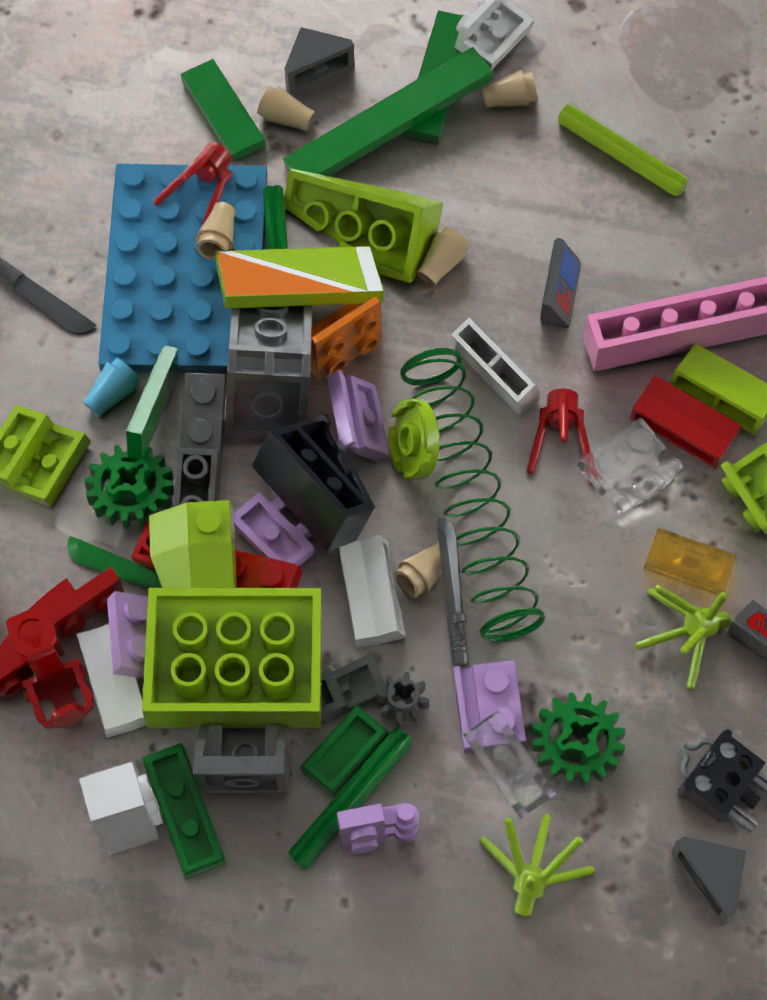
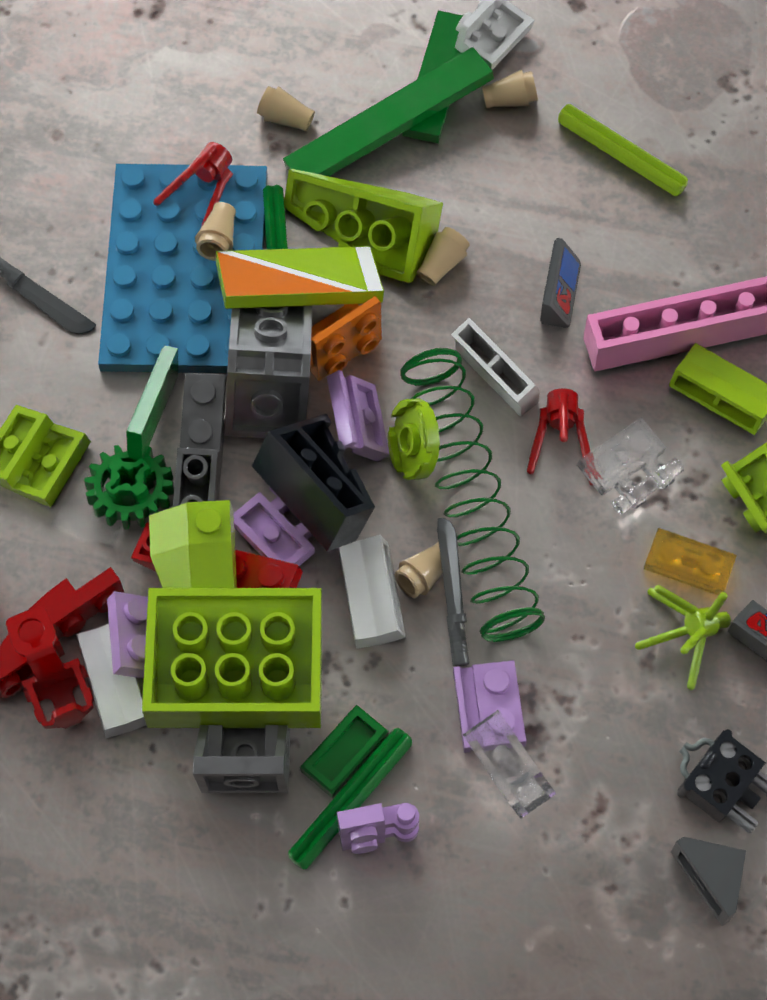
green piece [67,536,162,589] -> none
white wedge [79,760,163,855] -> none
medium azure cone [82,358,140,417] -> none
green tile [141,742,227,880] -> none
green tile [181,59,266,162] -> none
dark grey slope [284,27,355,95] -> none
dark grey slope [321,653,388,722] -> none
dark grey gear [376,672,429,728] -> none
lime plant [479,813,595,916] -> none
green gear [531,692,626,788] -> none
red piece [630,375,742,469] -> none

